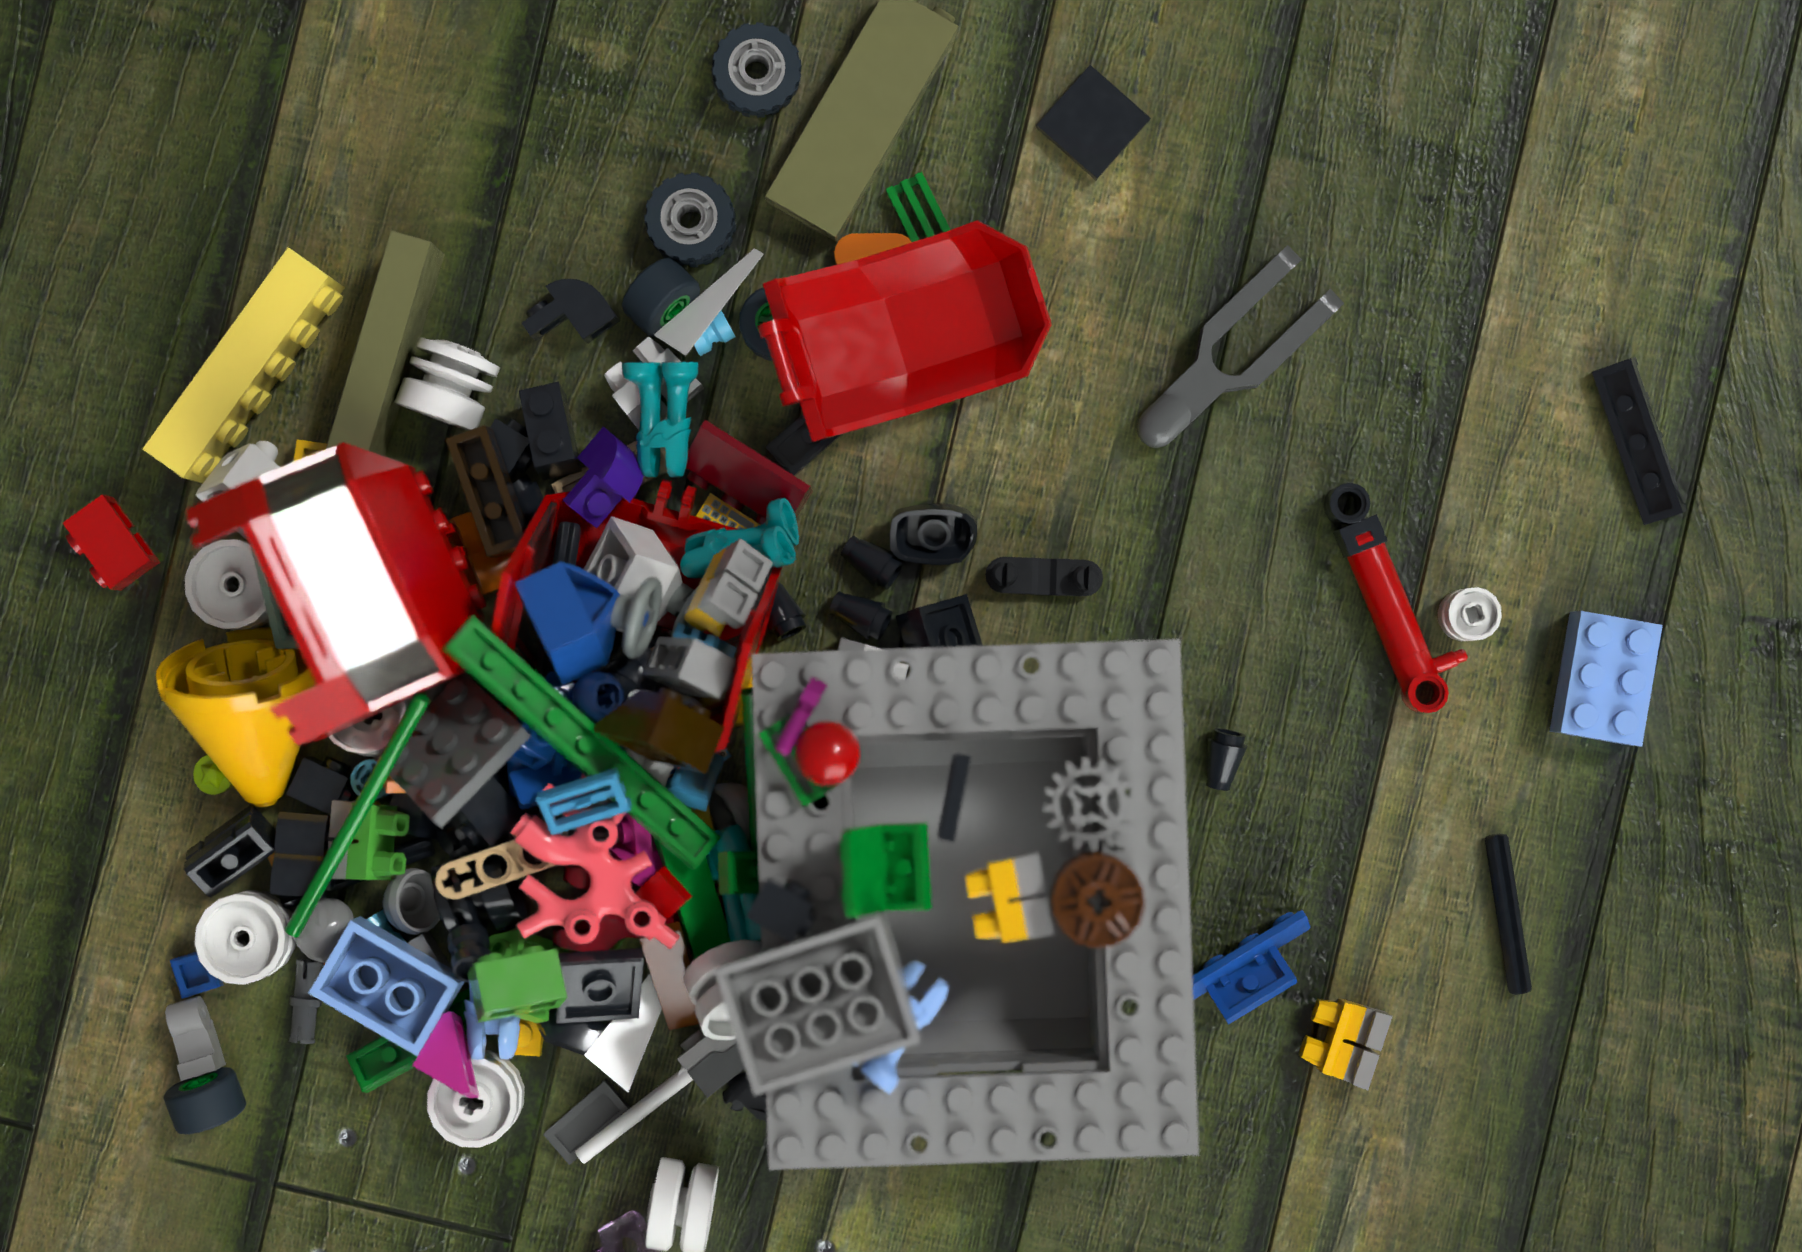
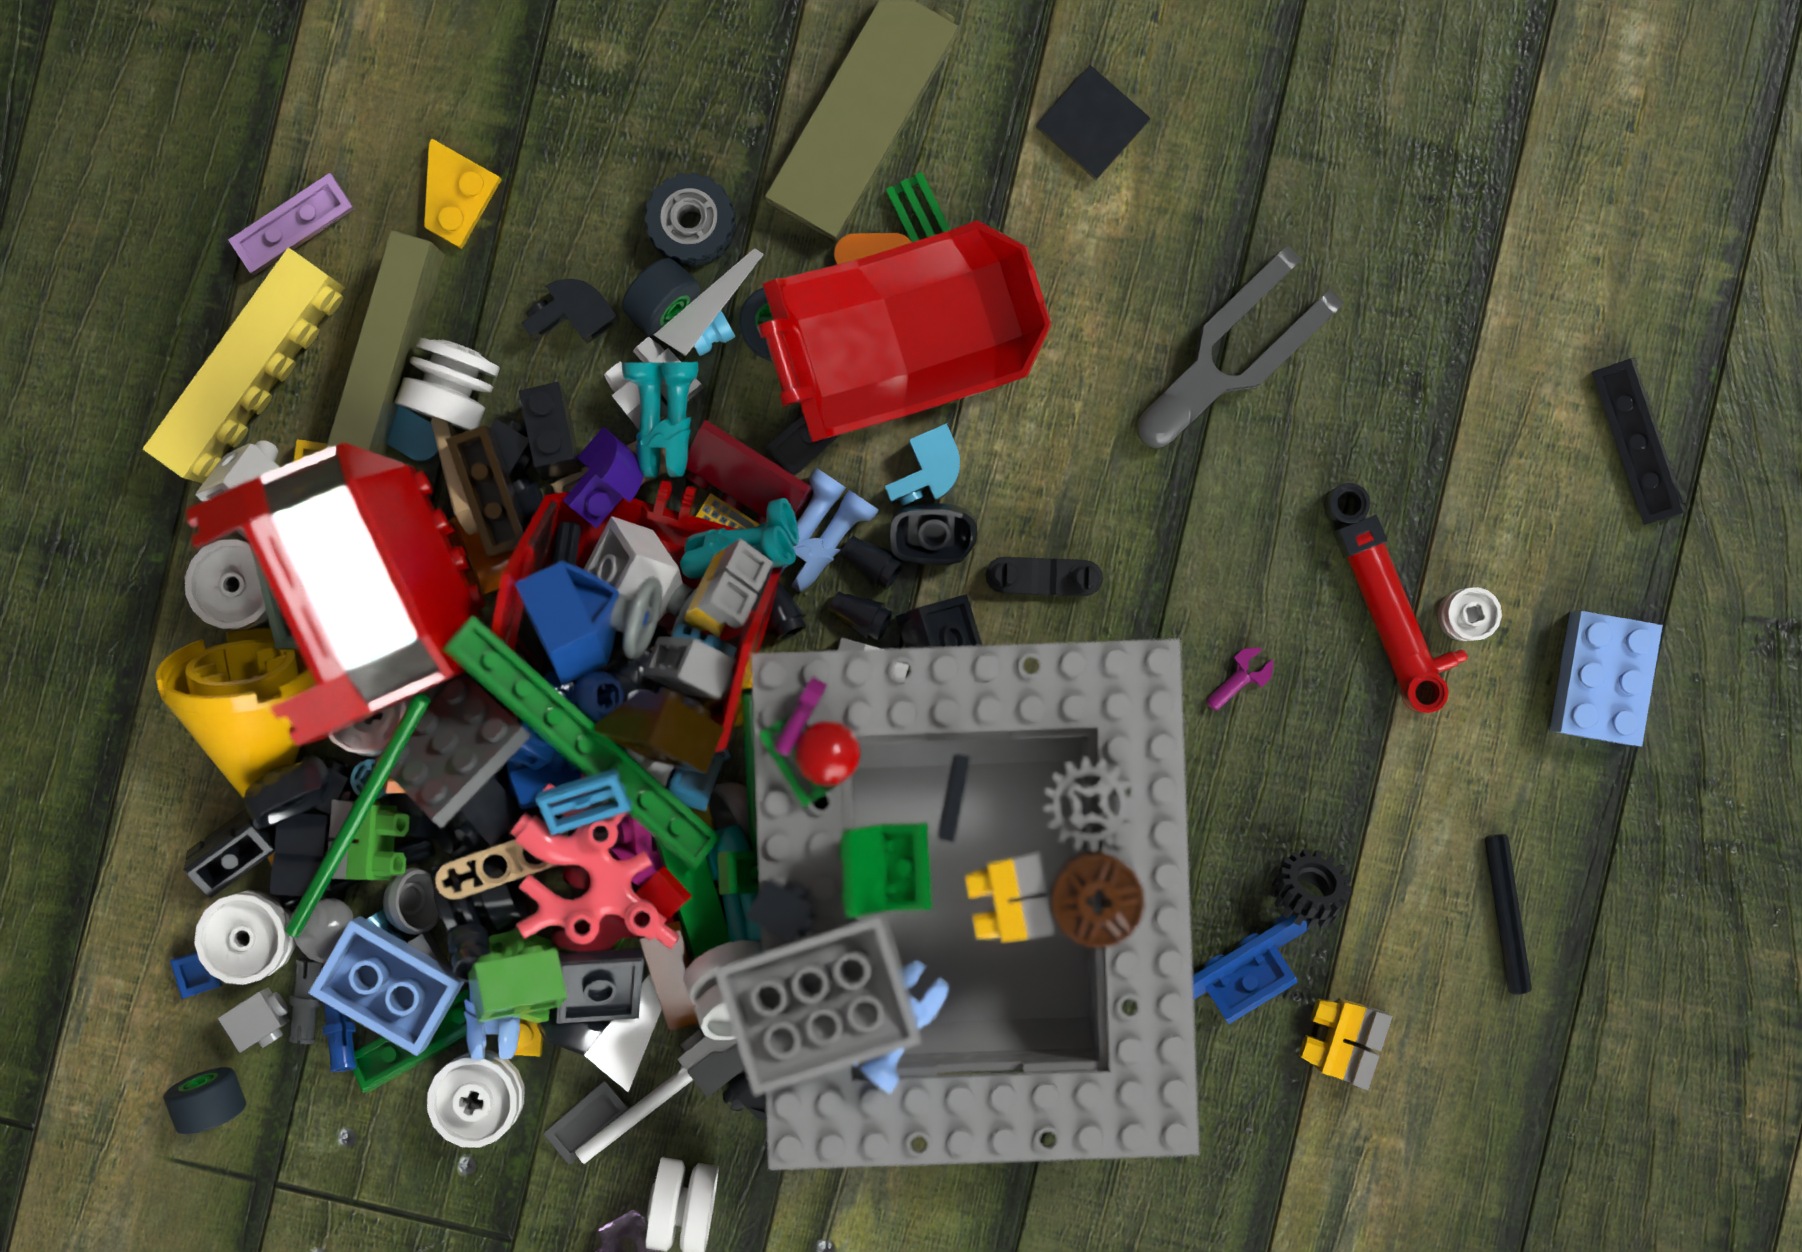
red piece [63,494,160,591] -> none
light grey leg [165,996,226,1081] -> none
lime tile [193,755,233,795] -> none
dark pink slope [412,1011,480,1099] -> none
black wheel [712,22,802,118] -> none
black cone [1206,728,1248,791] -> none
none -> light grey brick [218,987,290,1053]
none -> lavender plate [228,173,355,276]
none -> black piece [244,754,331,829]
none -> blue pin [322,1003,357,1072]
none -> dark azure tile [387,405,438,462]
none -> yellow wing [424,139,502,249]
none -> tan tile [431,416,478,535]
none -> light blue piece [781,467,879,592]
none -> medium azure brick [885,423,960,507]
none -> magenta bar [1206,648,1273,711]
none -> black tyre [1271,849,1352,929]

